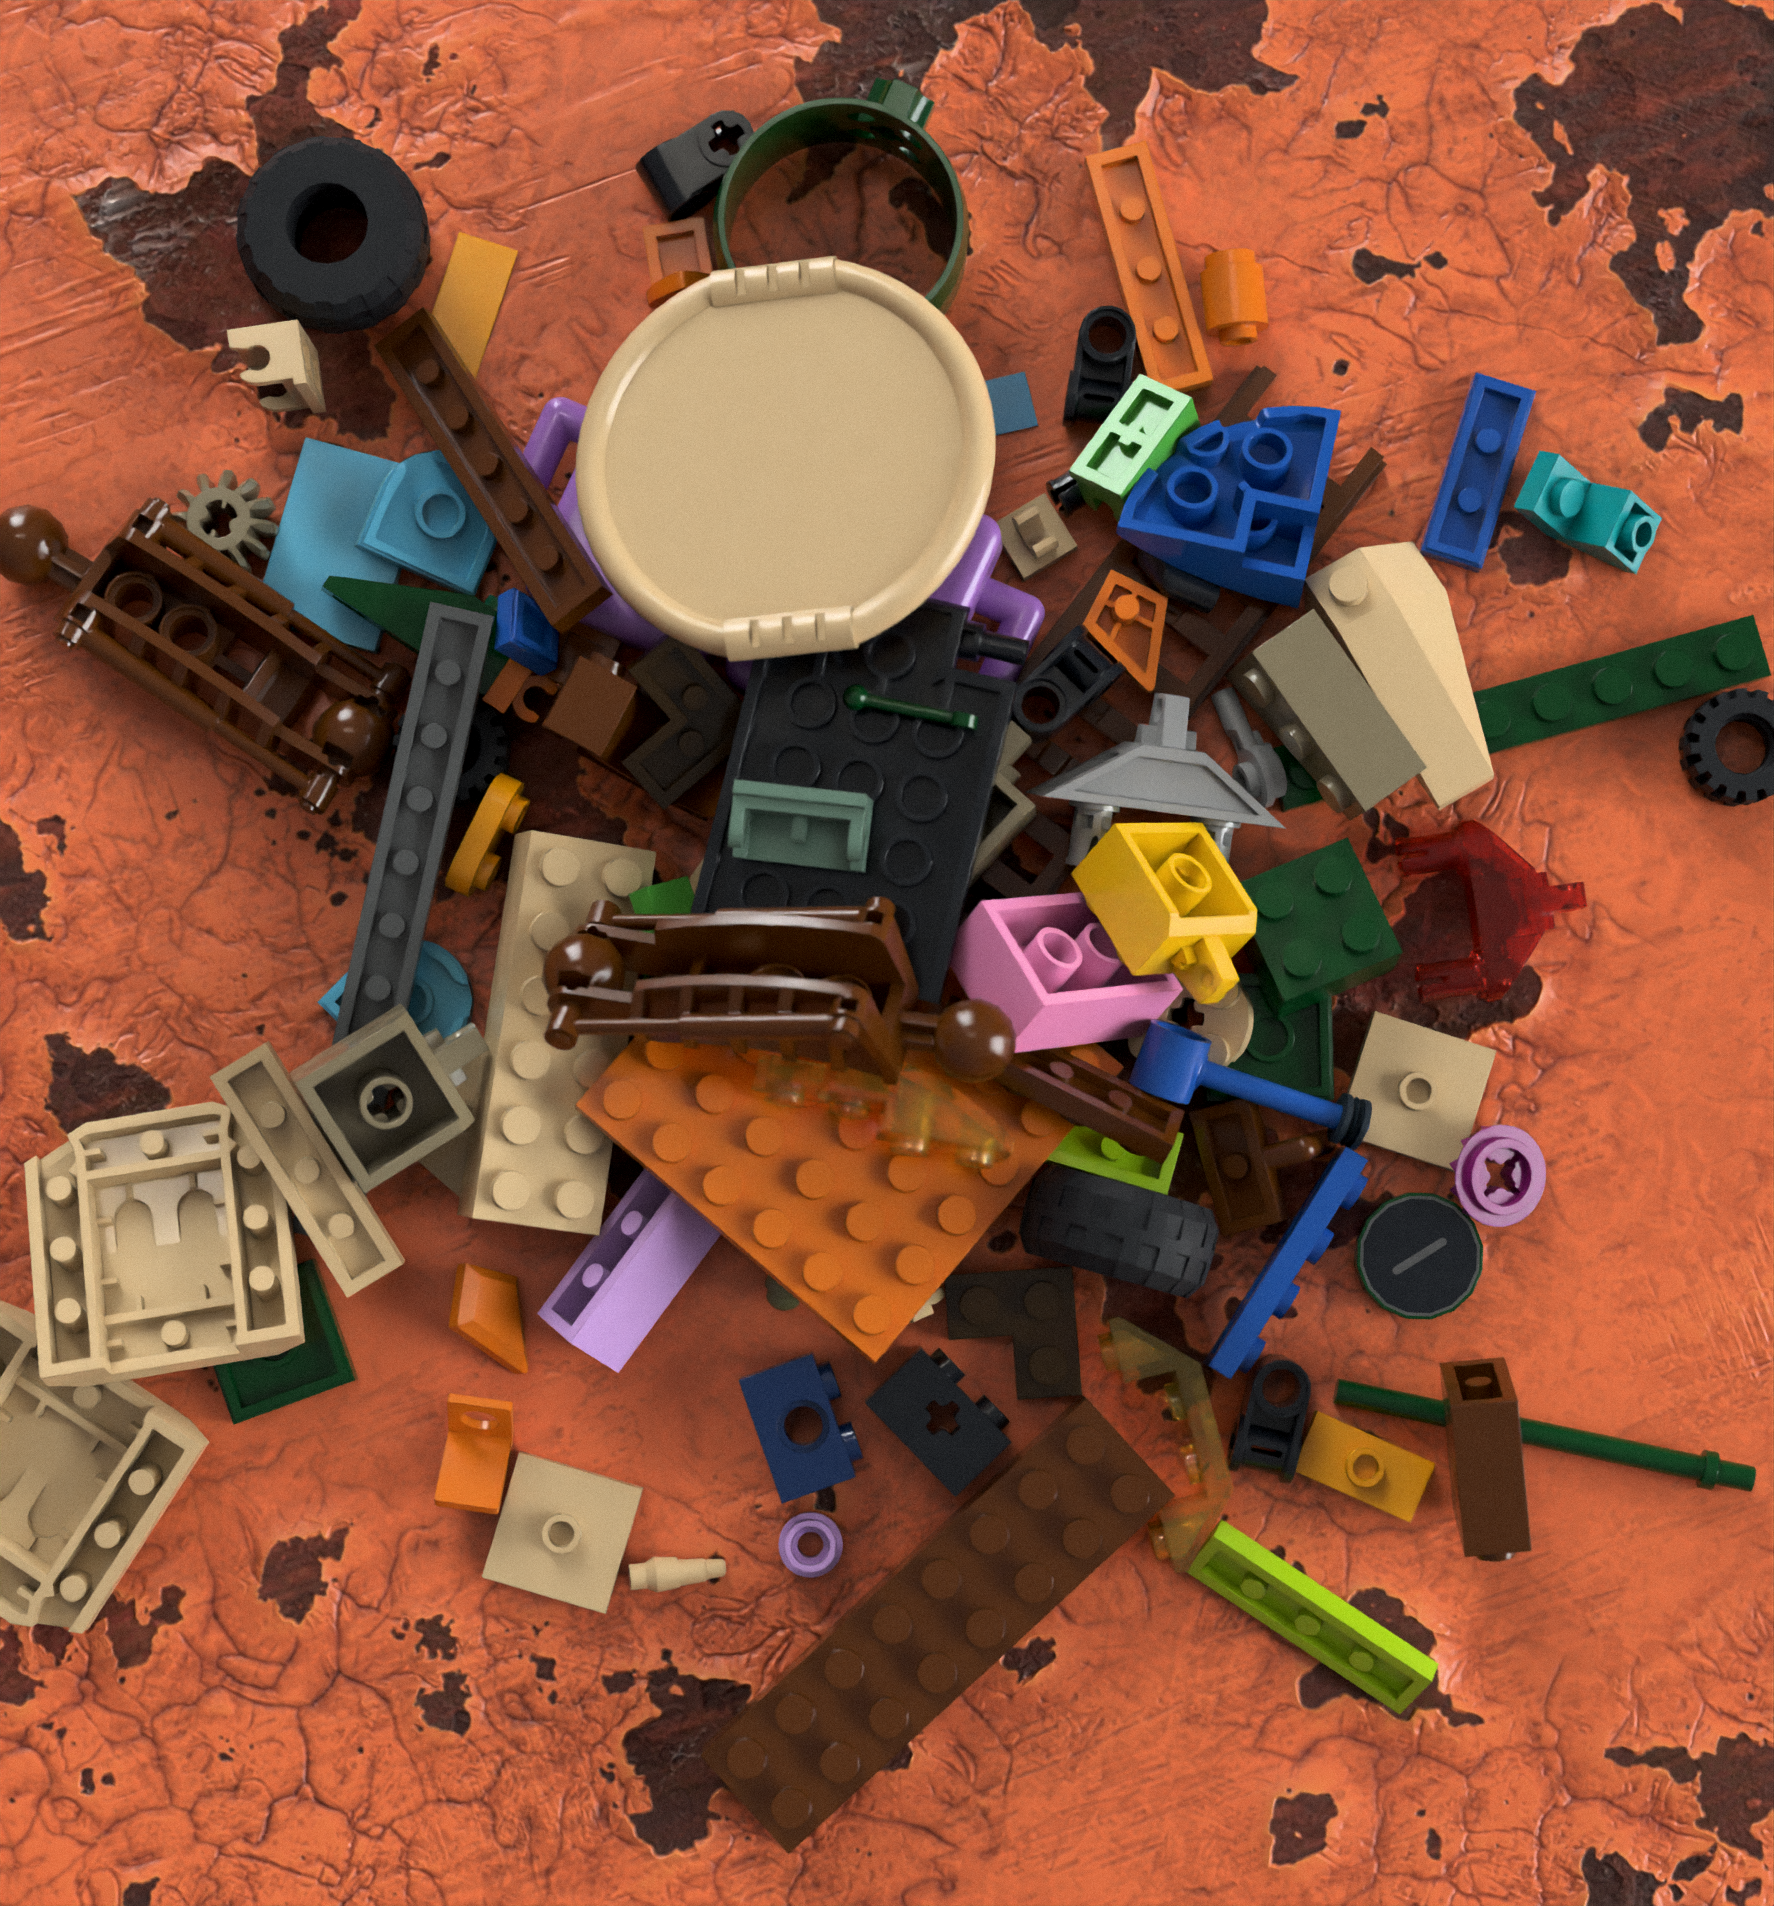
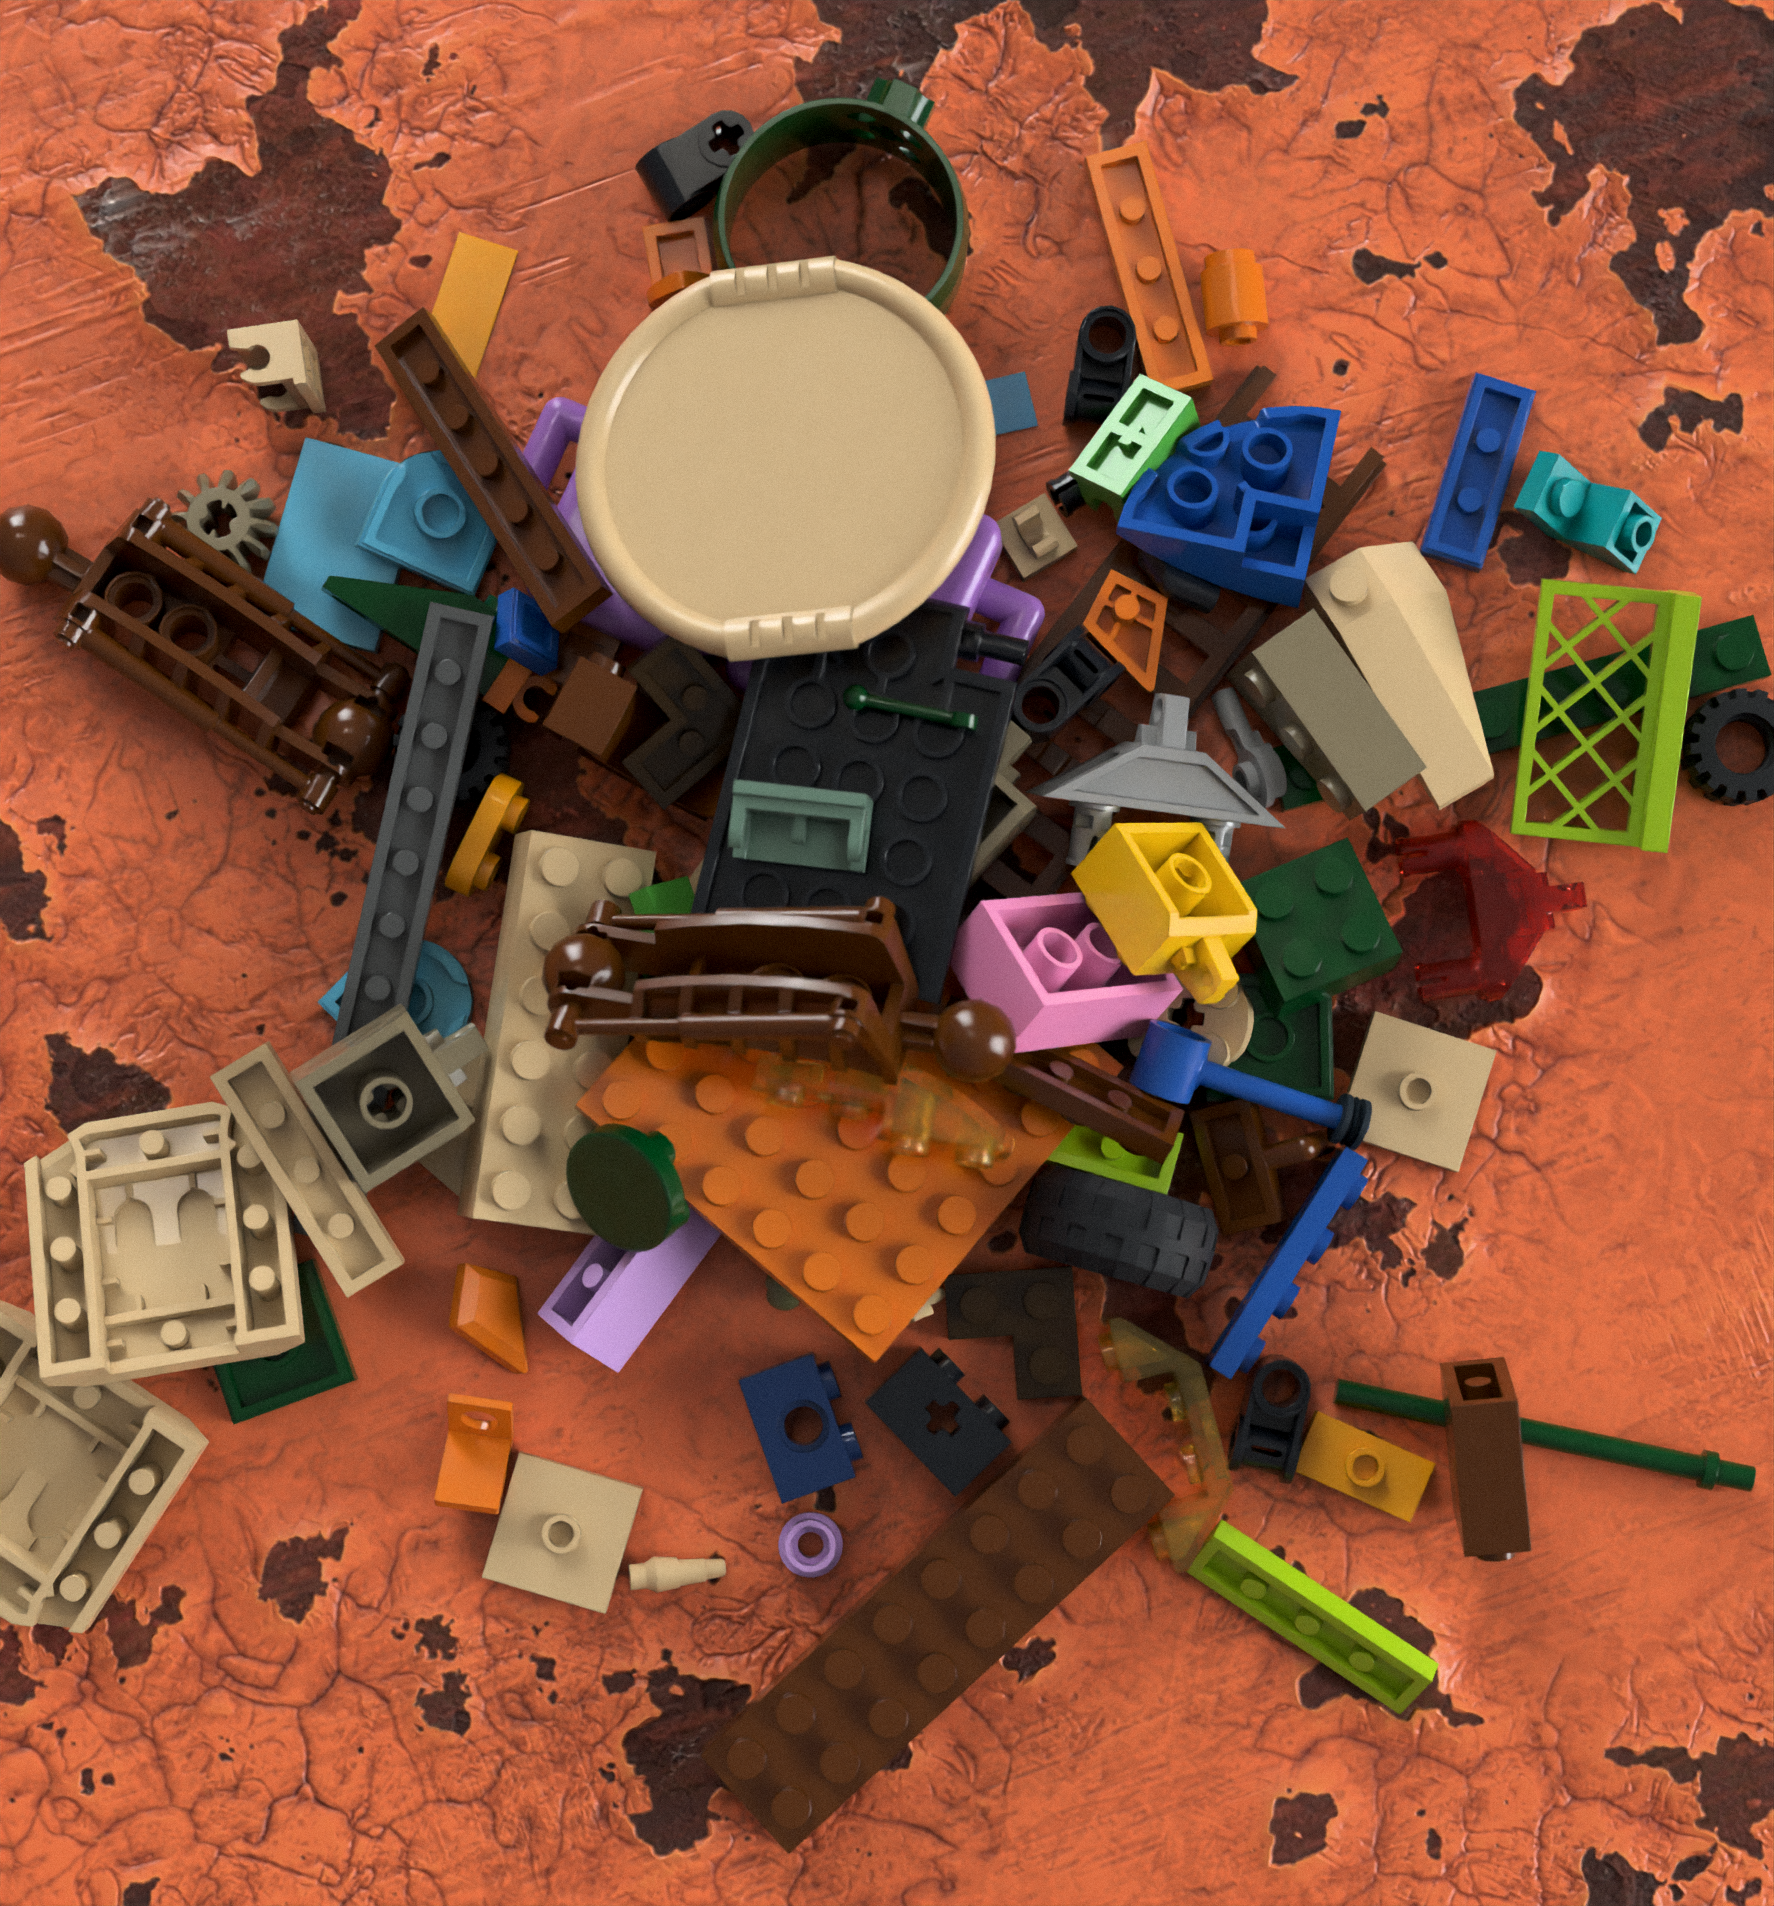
black tyre [236,136,430,334] -> none
black tile [1354,1192,1483,1320] -> none
gear [1449,1125,1546,1227] -> none
none -> dark green tile [566,1124,690,1252]
none -> lime fence [1509,578,1702,853]

